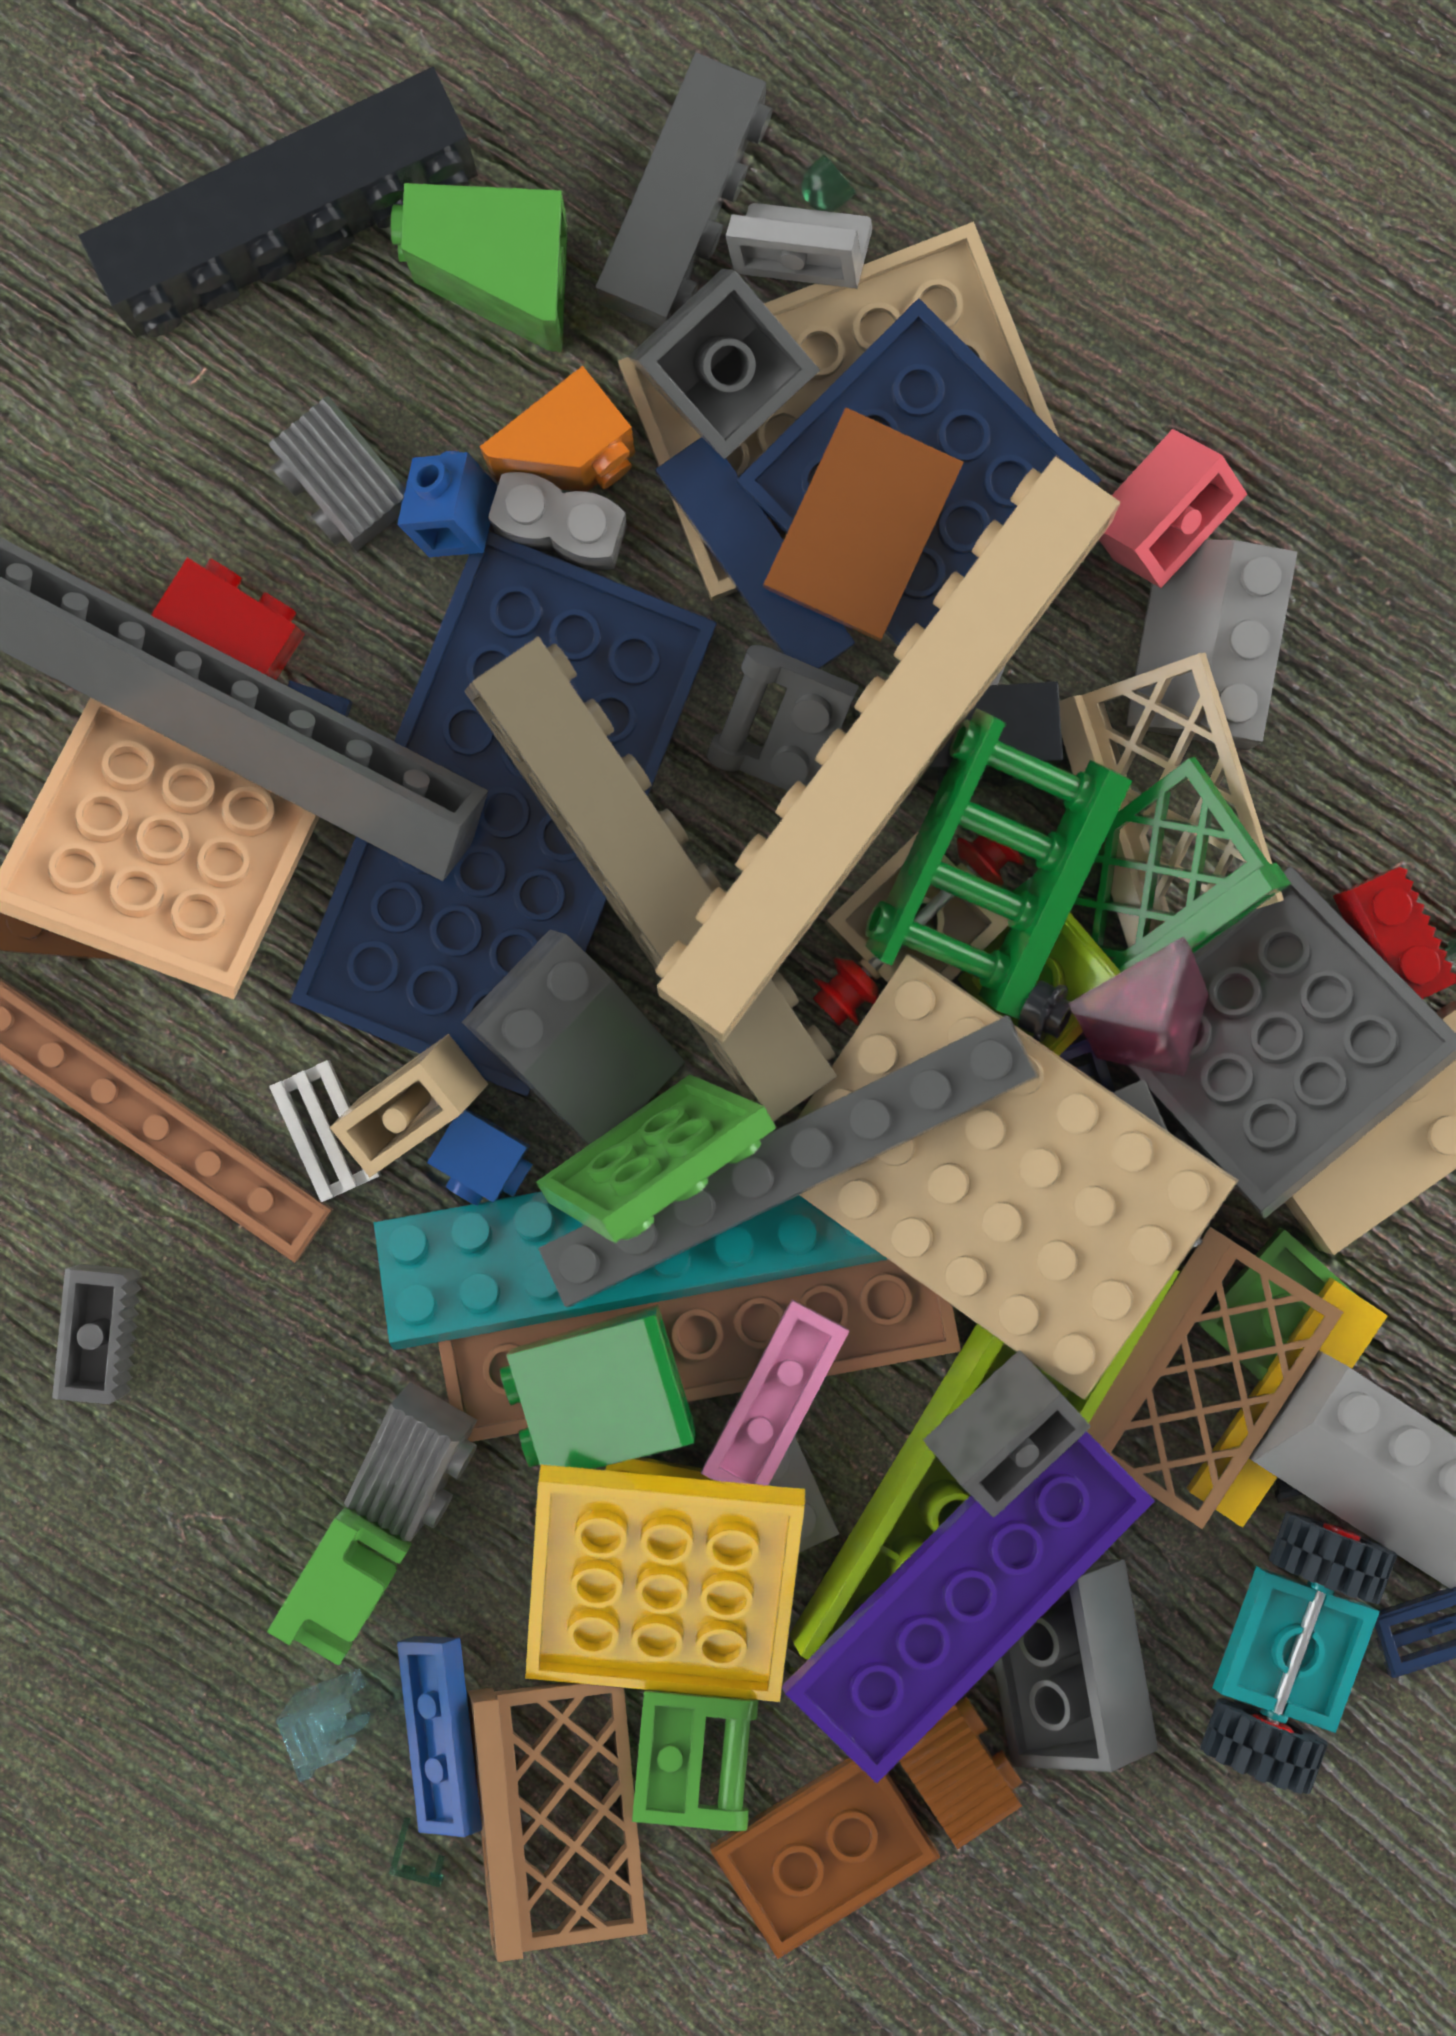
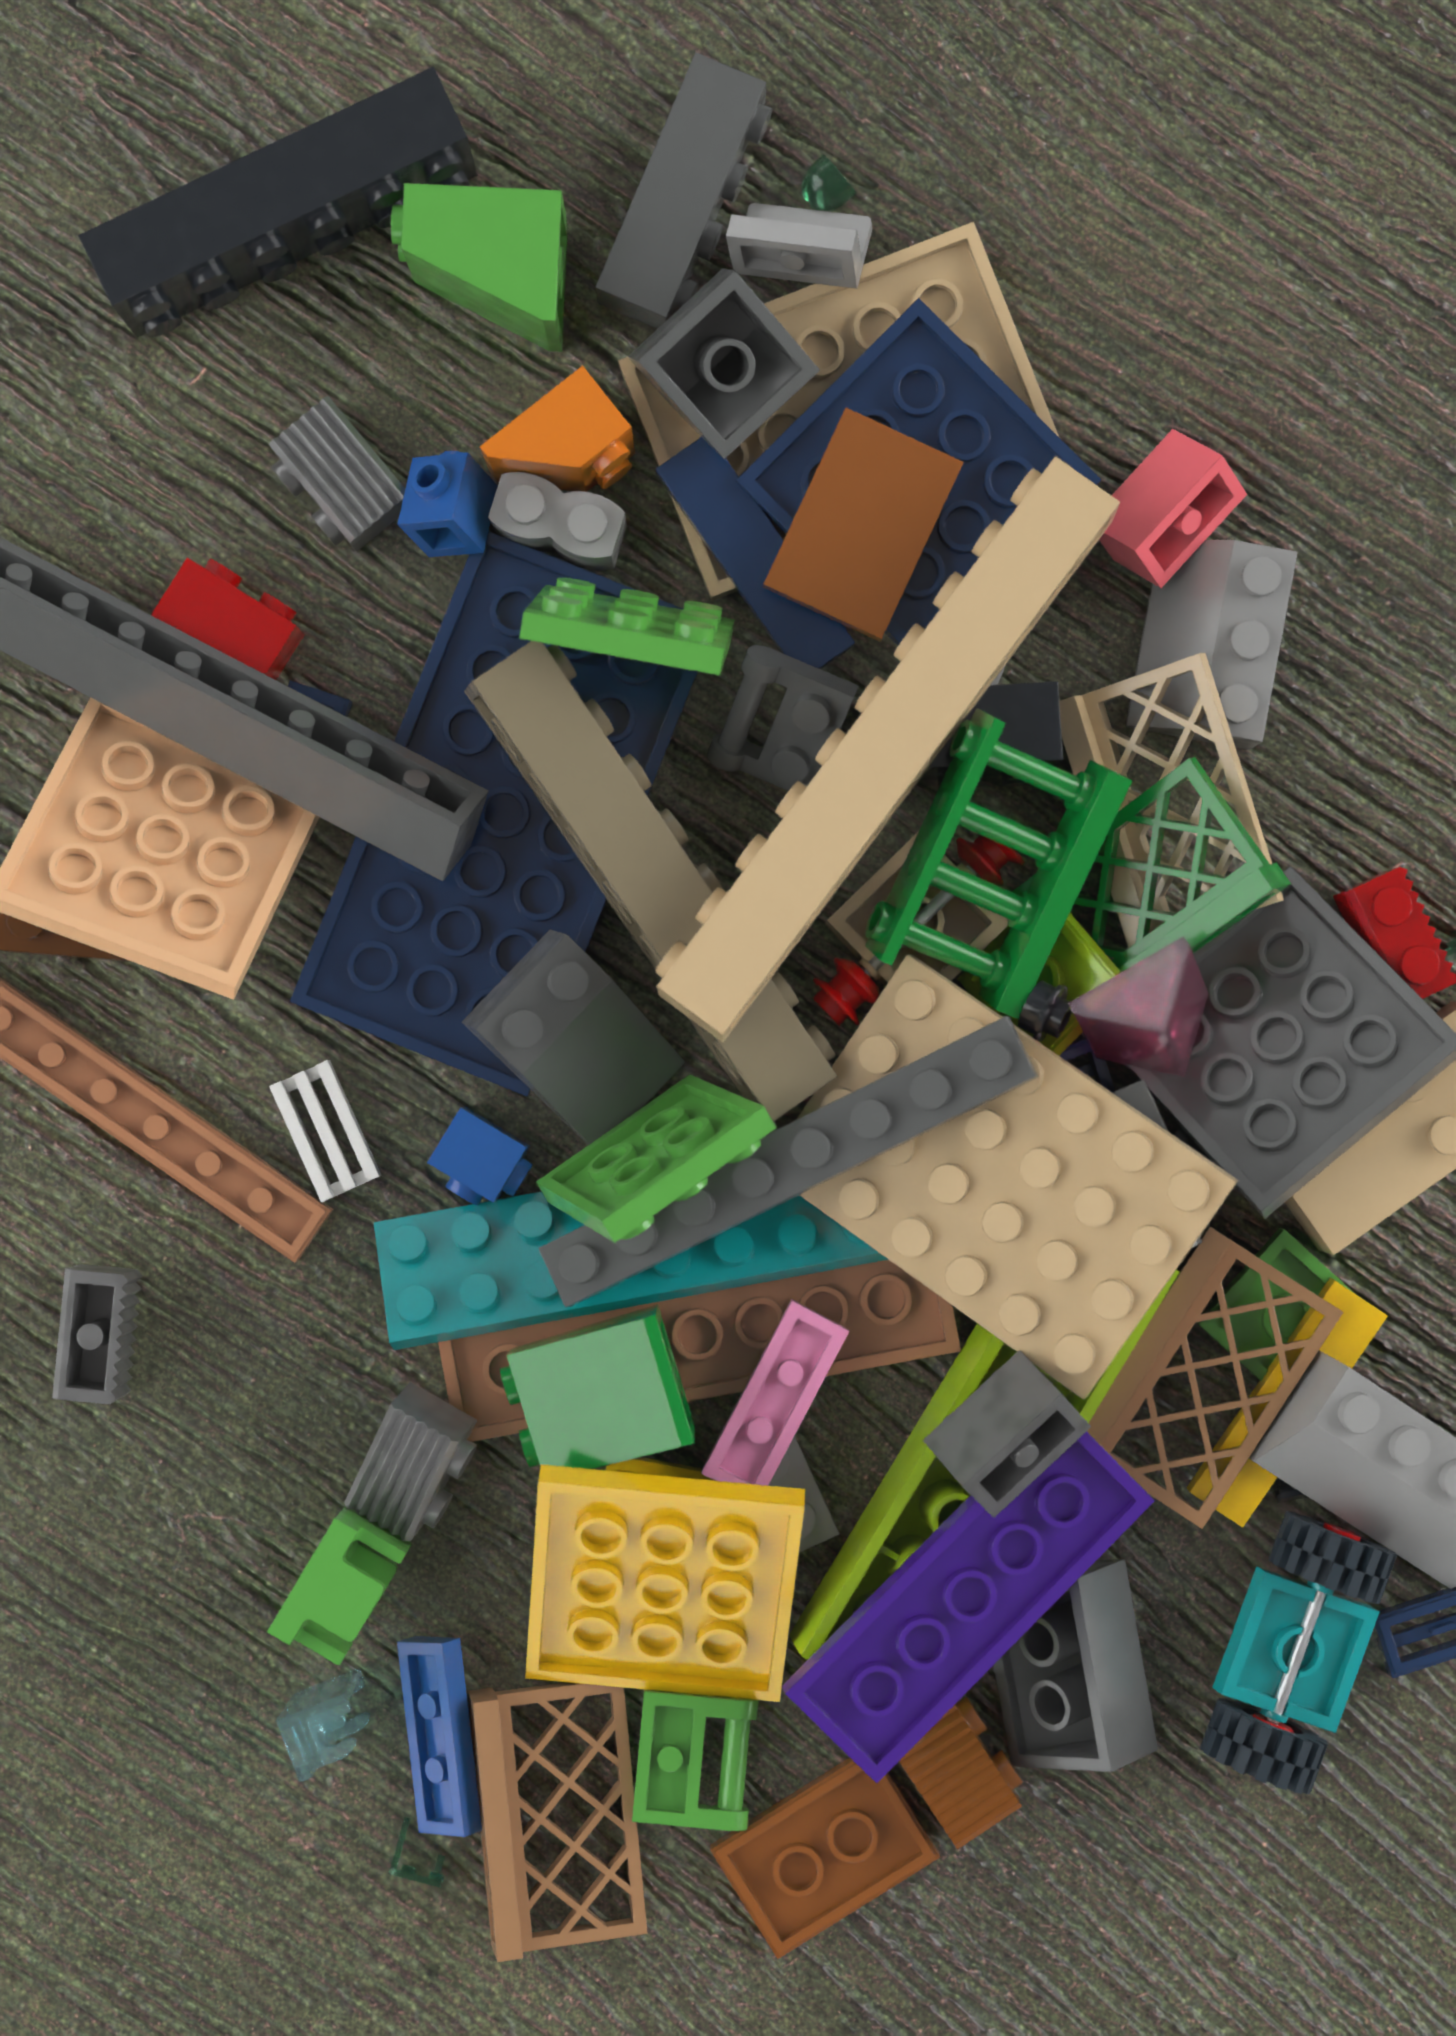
tan brick [329,1034,488,1178] -> none
none -> bright green plate [520,578,735,675]

